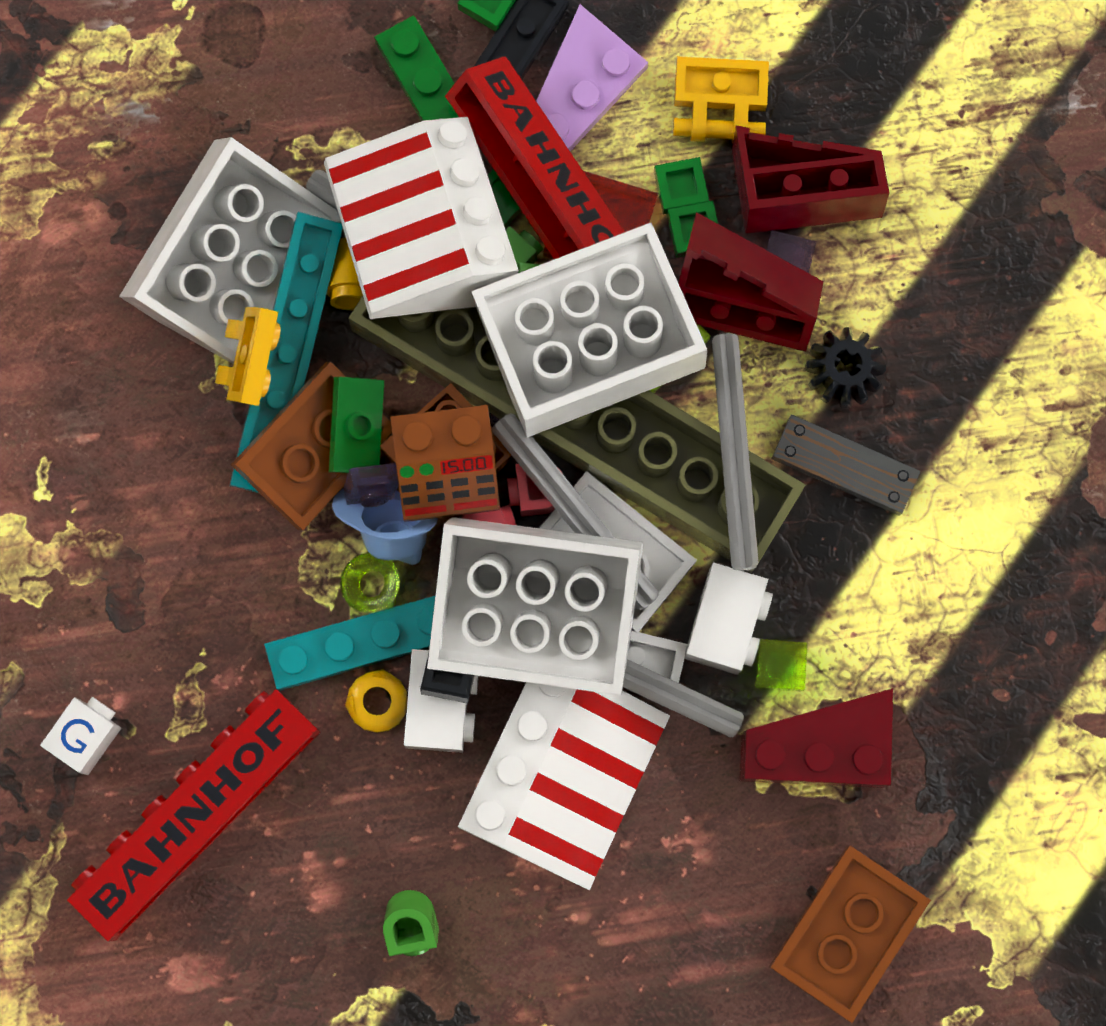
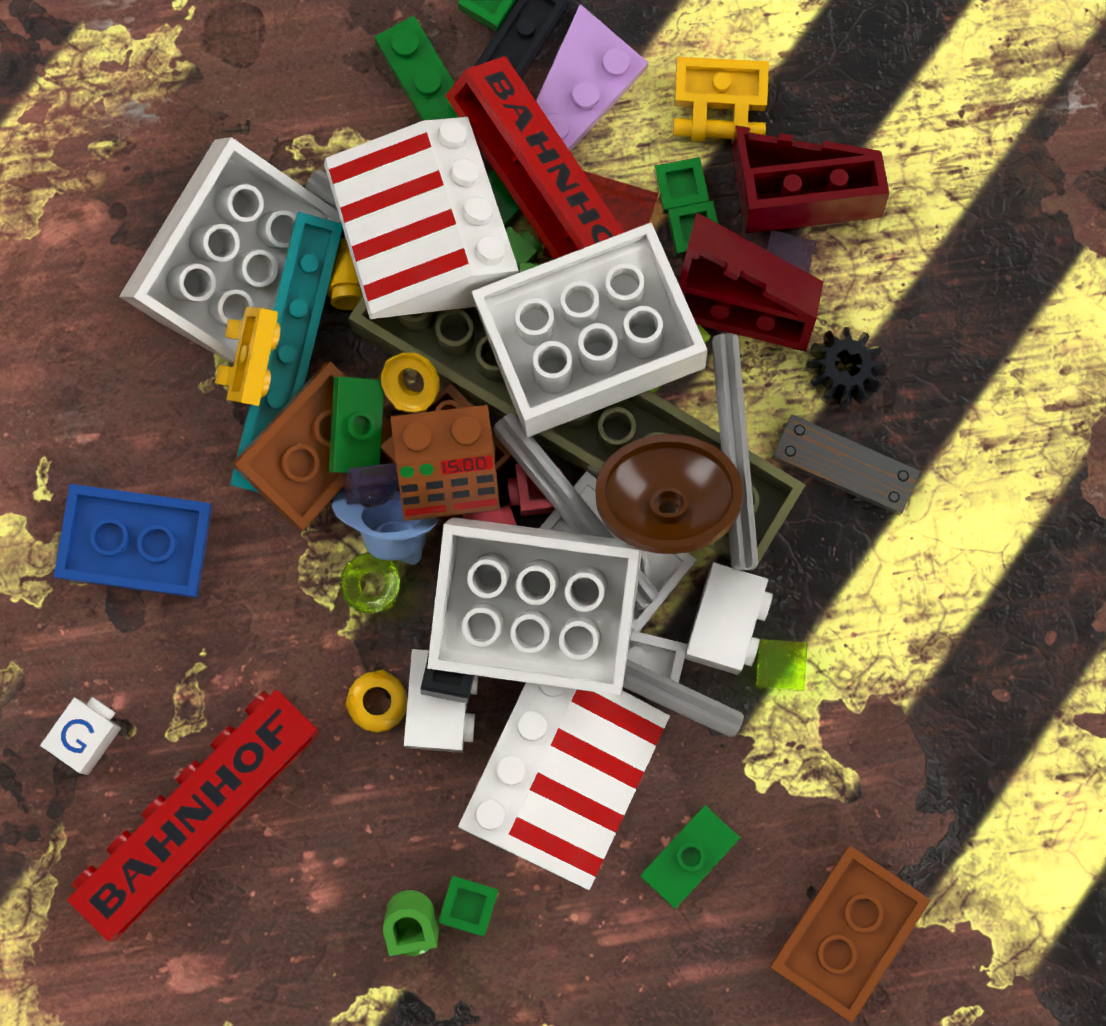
teal plate [264,595,436,691] -> none
dark red wedge [740,688,893,788] -> none
none -> blue plate [54,484,213,599]
none -> yellow piece [381,352,440,413]
none -> green plate [438,876,499,937]
none -> reddish brown dish [596,434,743,554]
none -> green plate [639,805,740,909]

